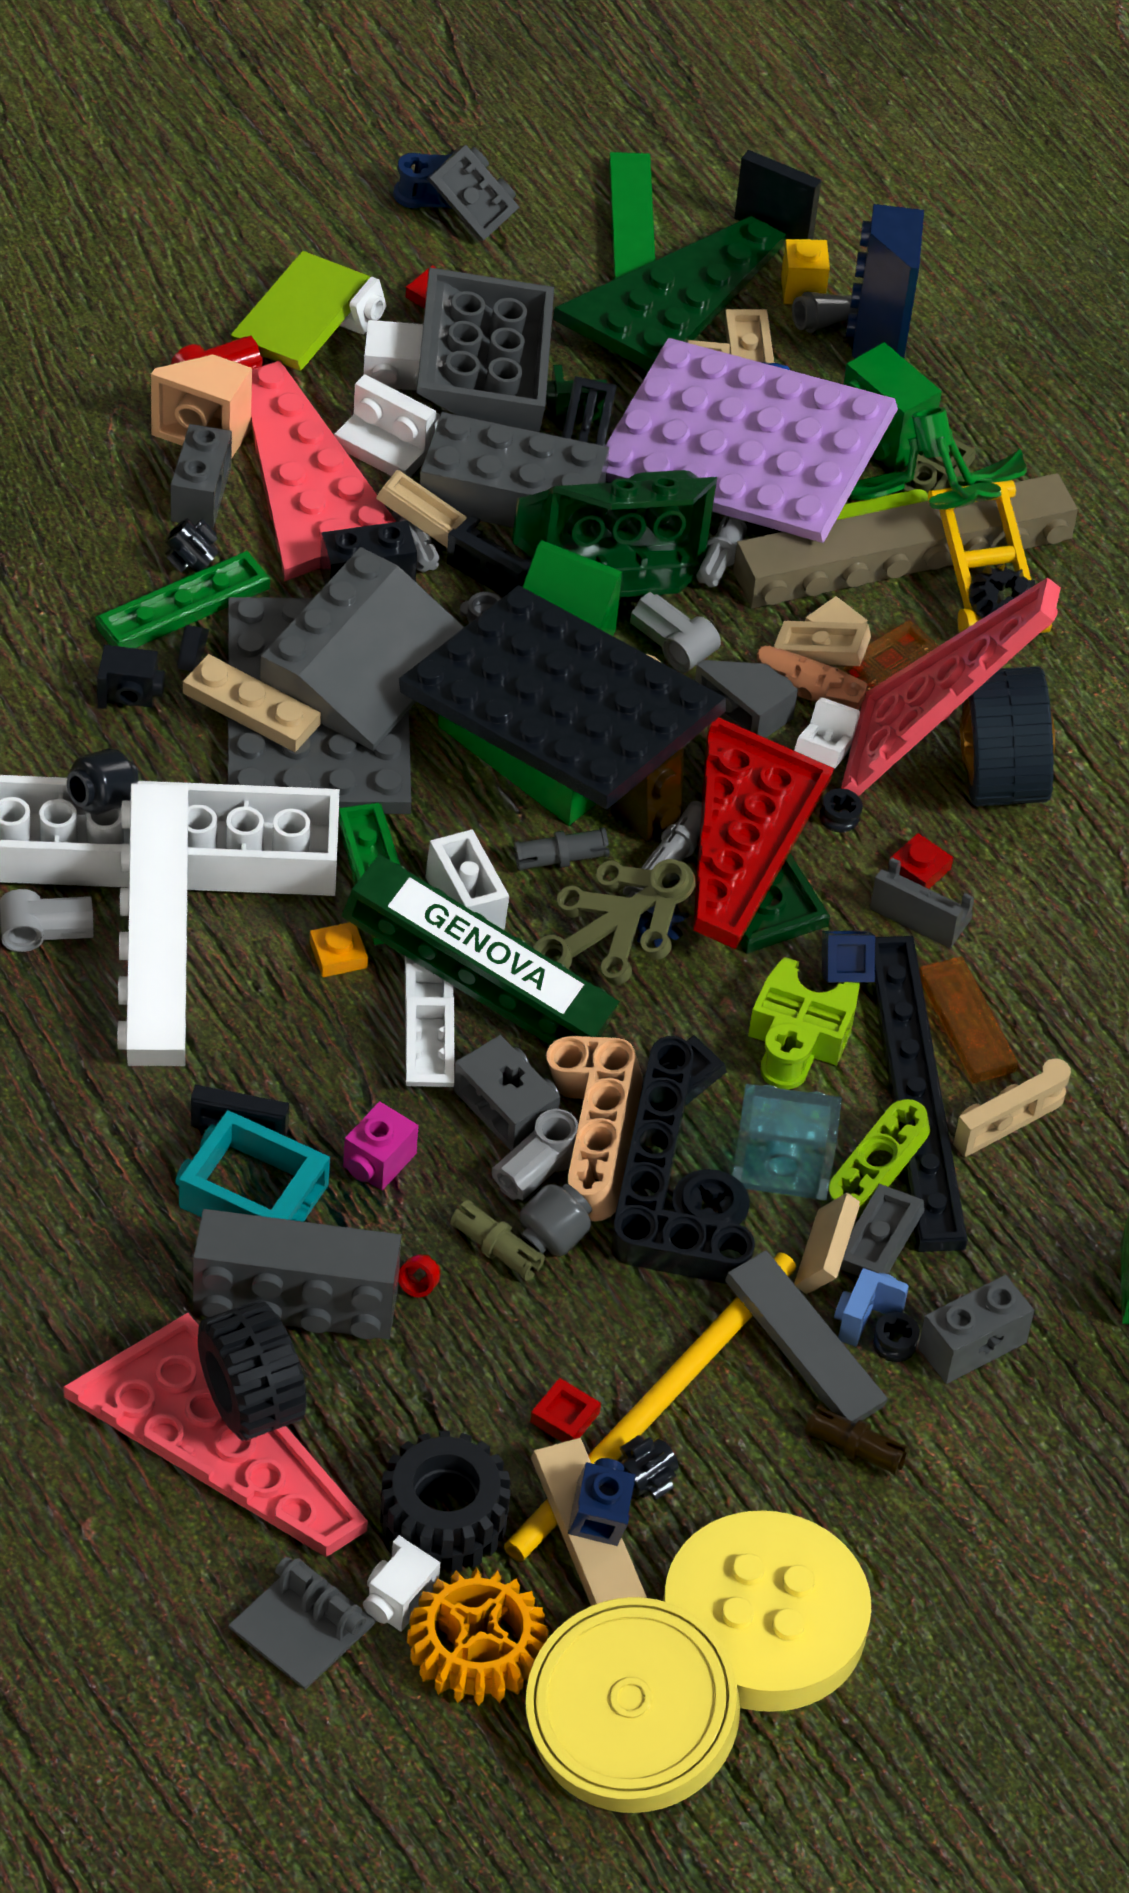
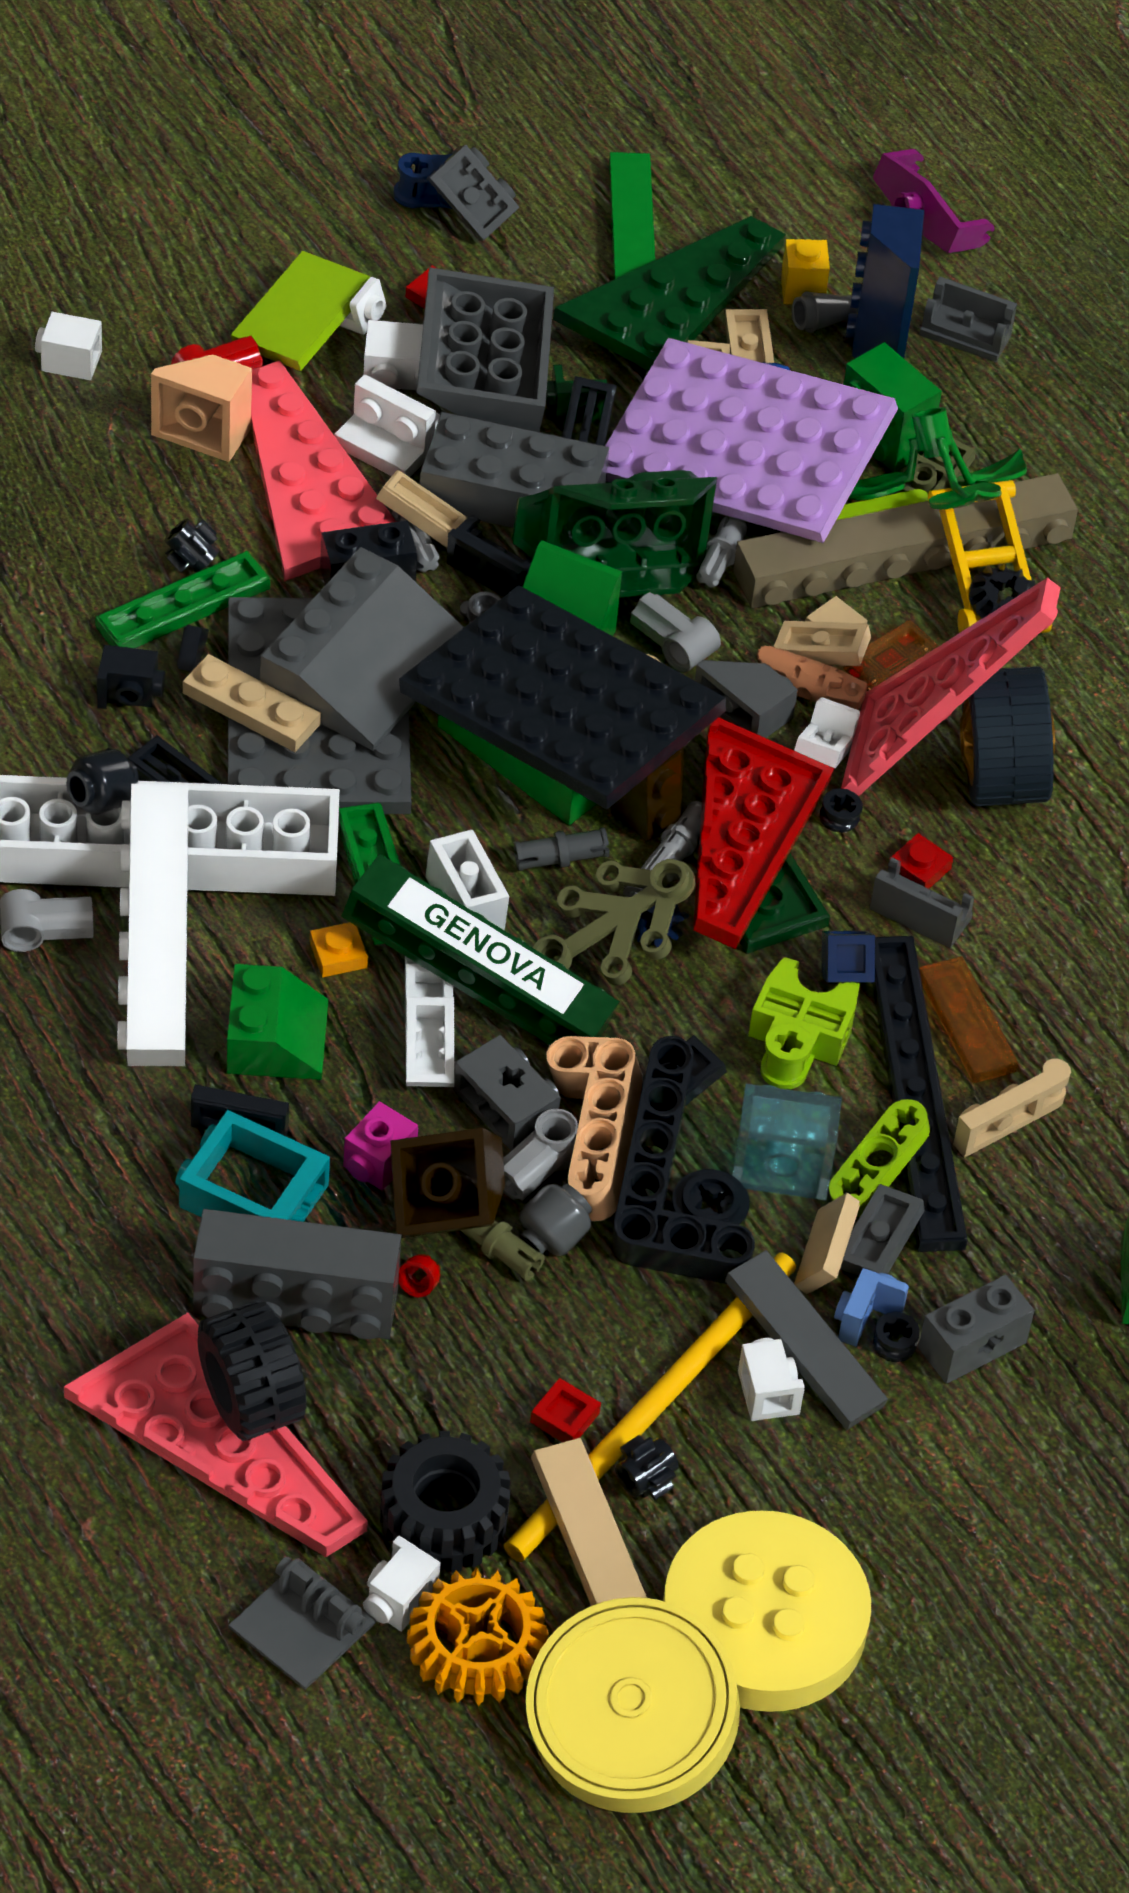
dark grey brick [171,424,232,528] -> none
dark blue brick [568,1458,636,1546] -> none
black tile [734,150,821,240] -> none
dark brown pin [805,1405,910,1476] -> none
none -> white brick [35,312,102,380]
none -> black tile [128,735,223,784]
none -> green slope [227,964,328,1080]
none -> dark brown slope [390,1127,505,1238]
none -> white brick [738,1338,805,1421]
none -> magenta piece [873,149,995,253]
none -> dark grey hinge [919,277,1017,363]

